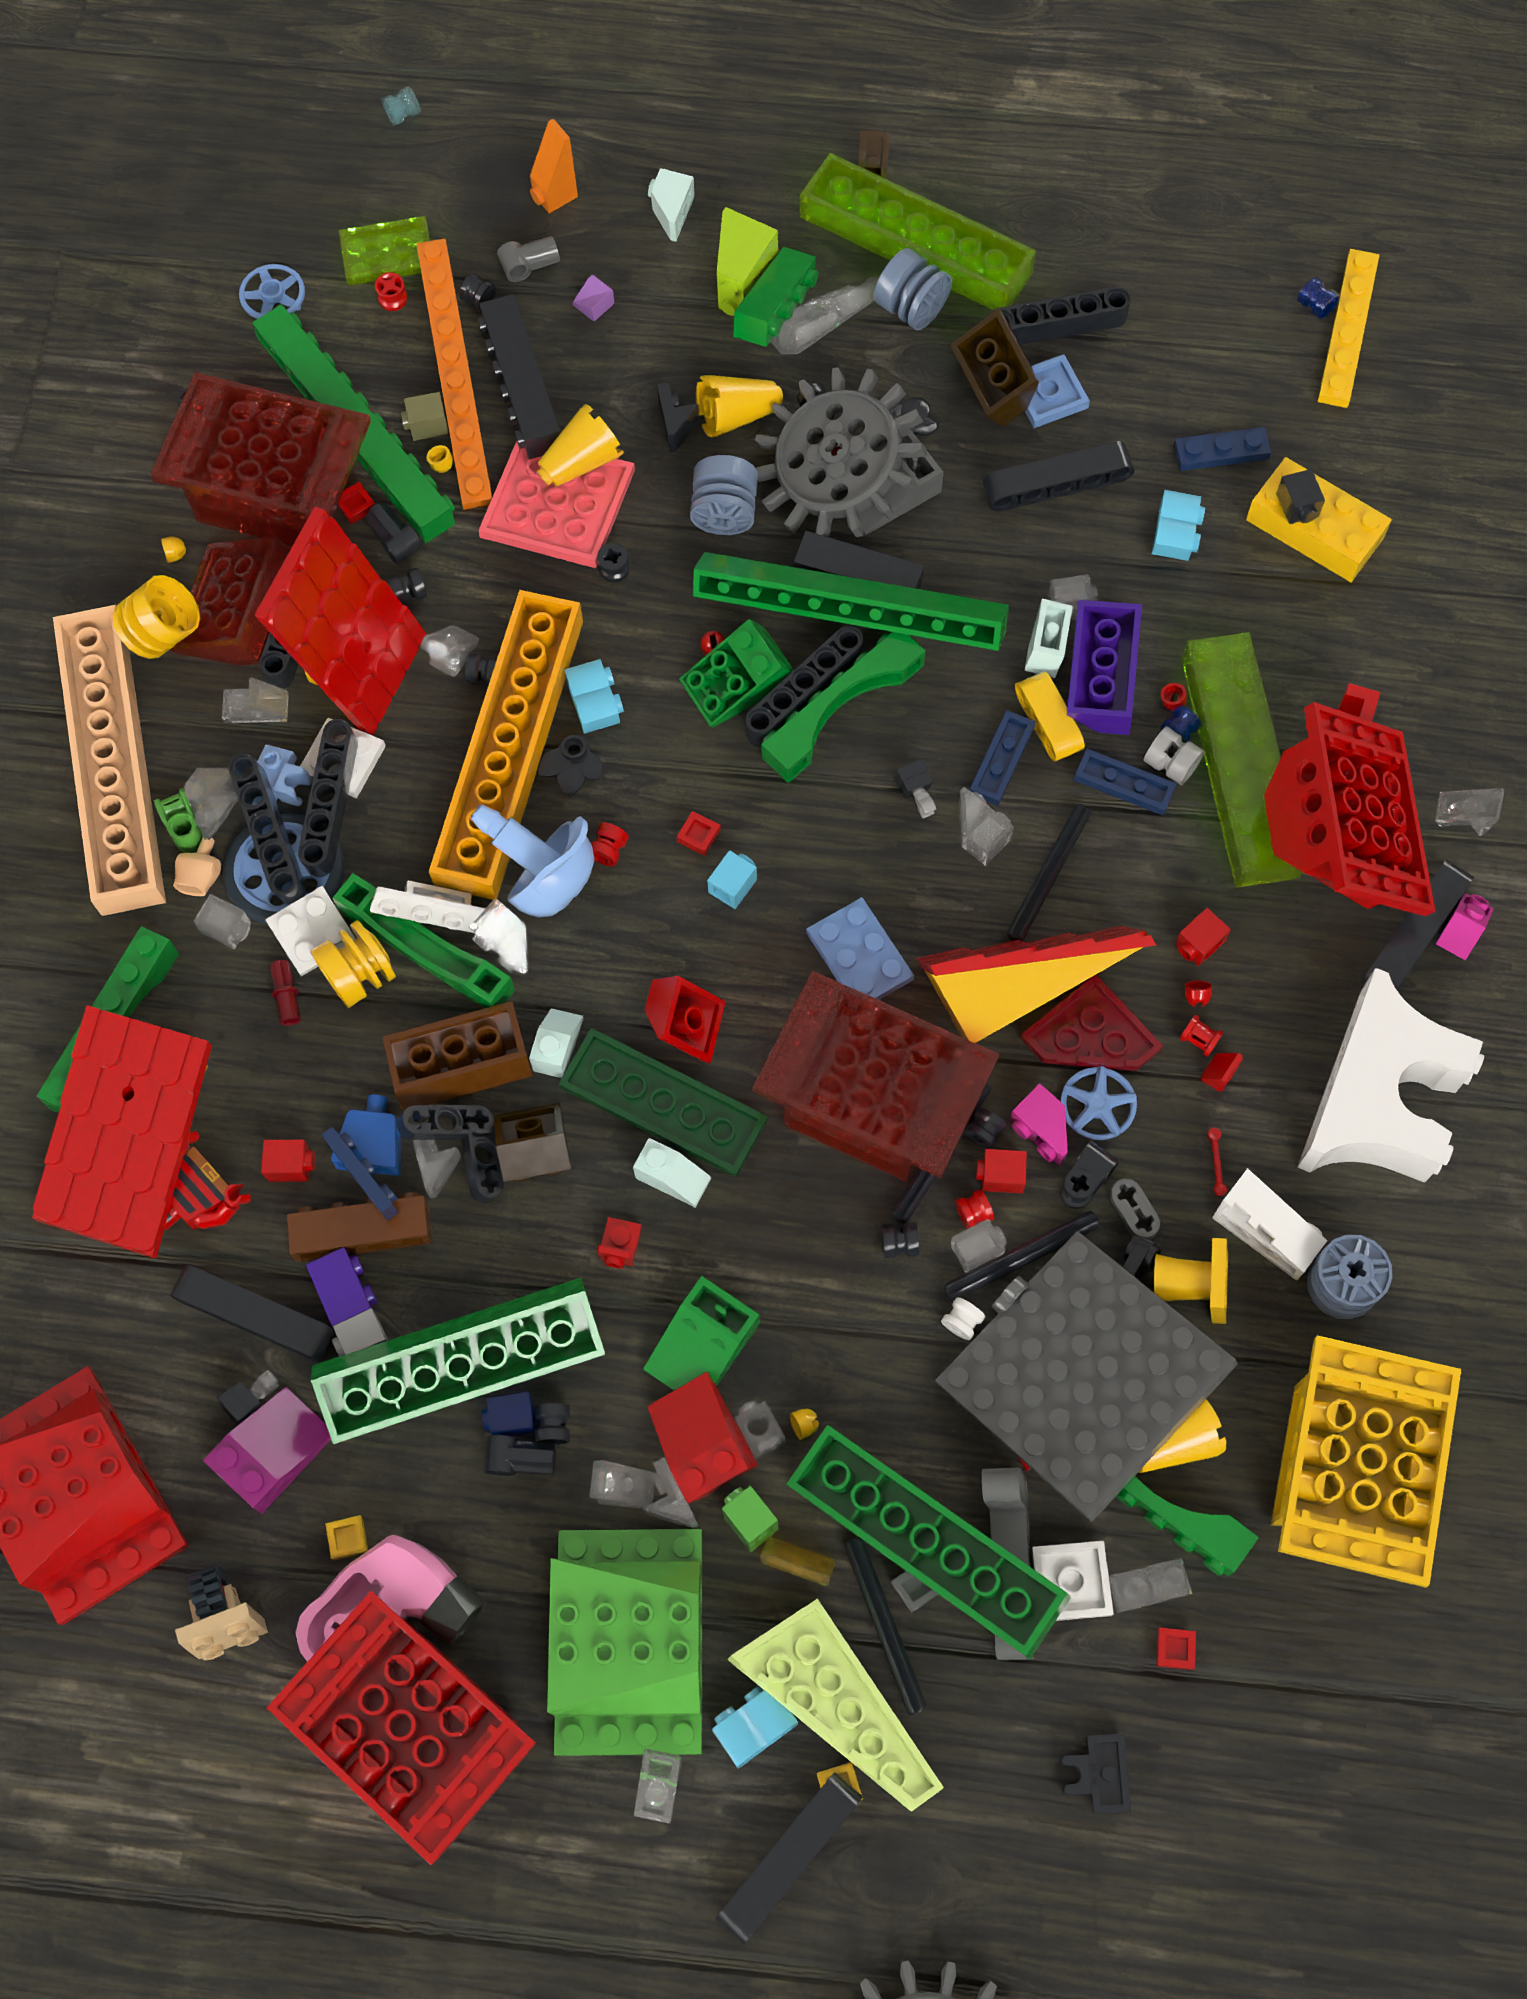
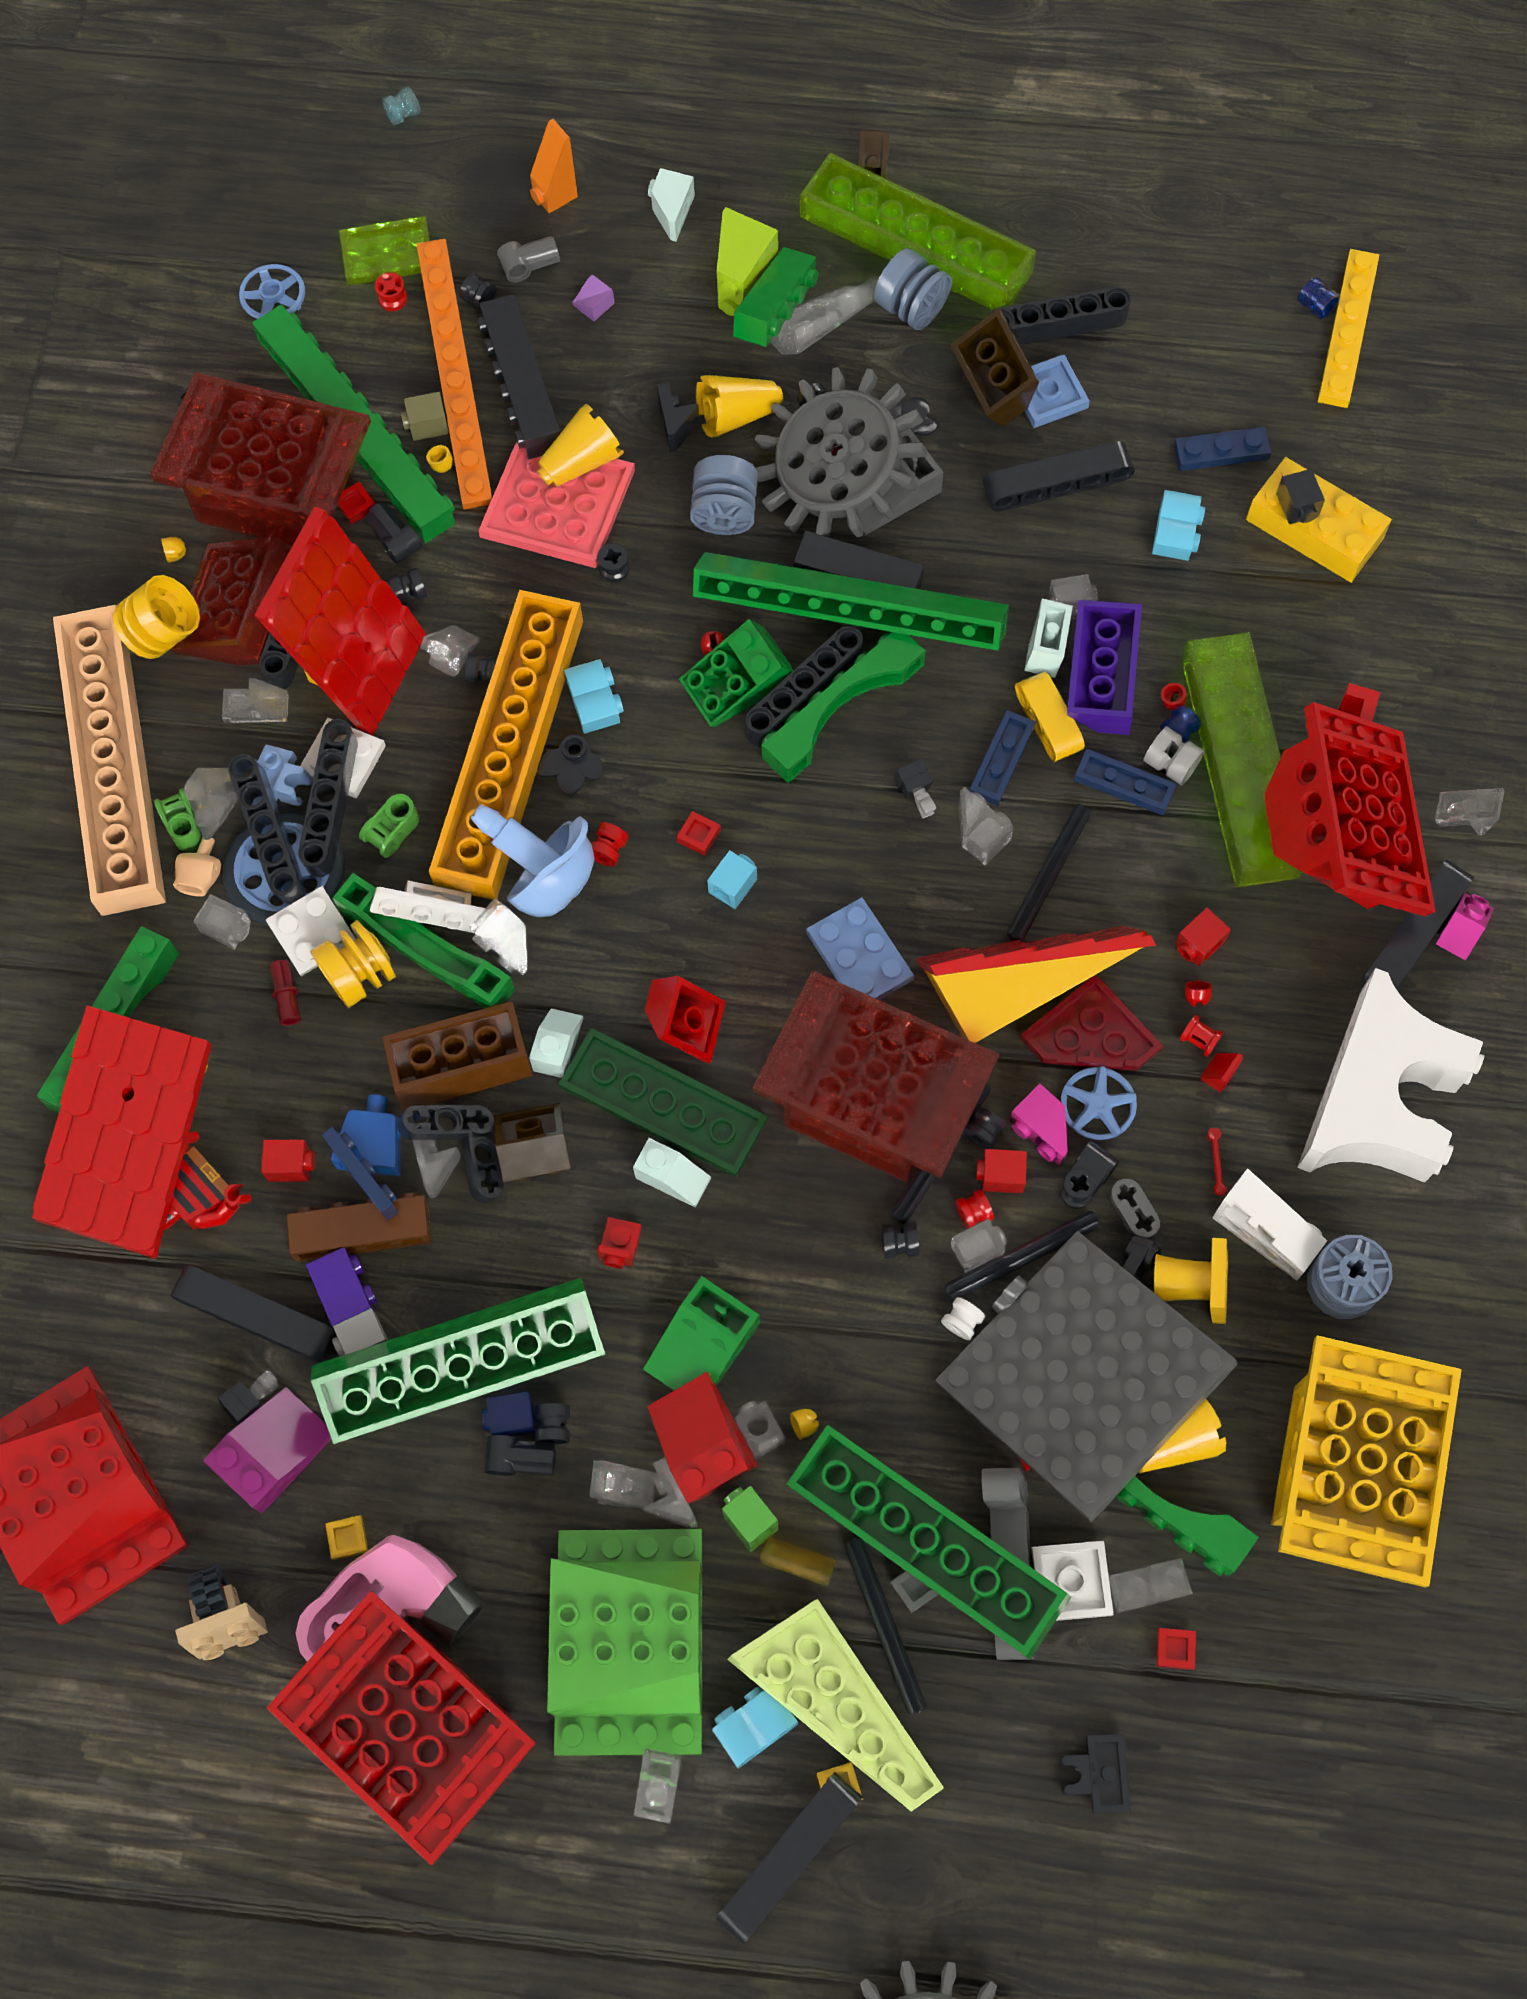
none -> bright green piece [359,794,419,858]

